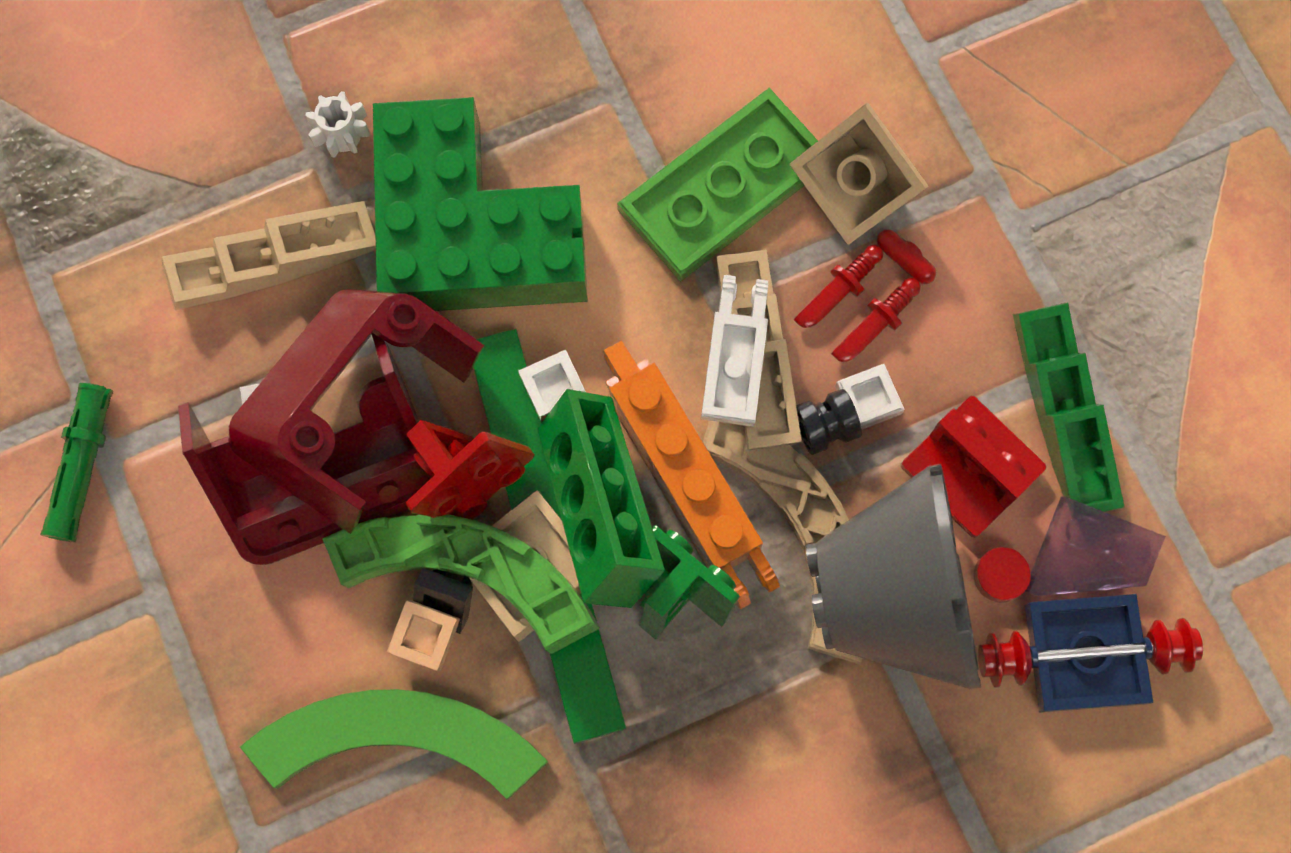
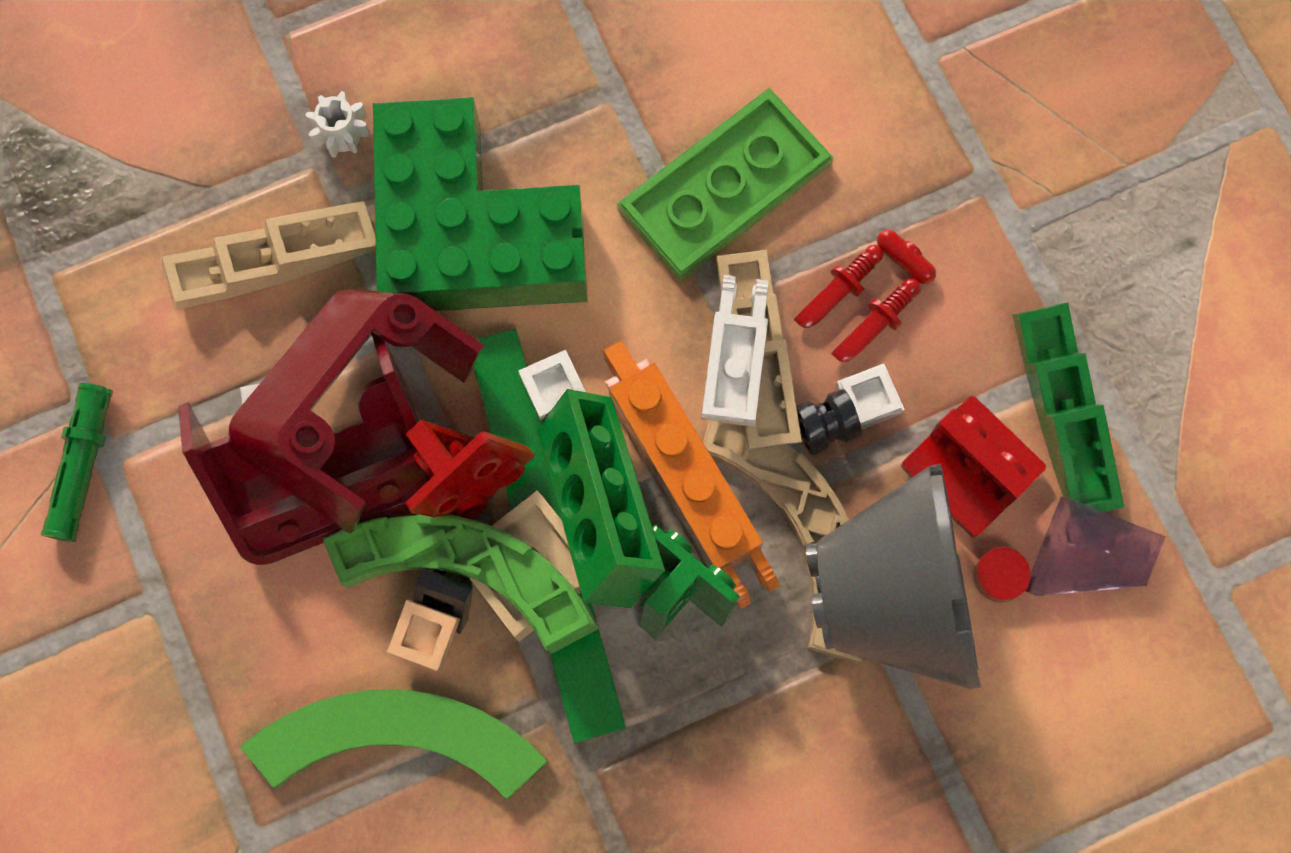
tan slope [789,103,929,245] -> none
dark blue plate [978,594,1203,713] -> none

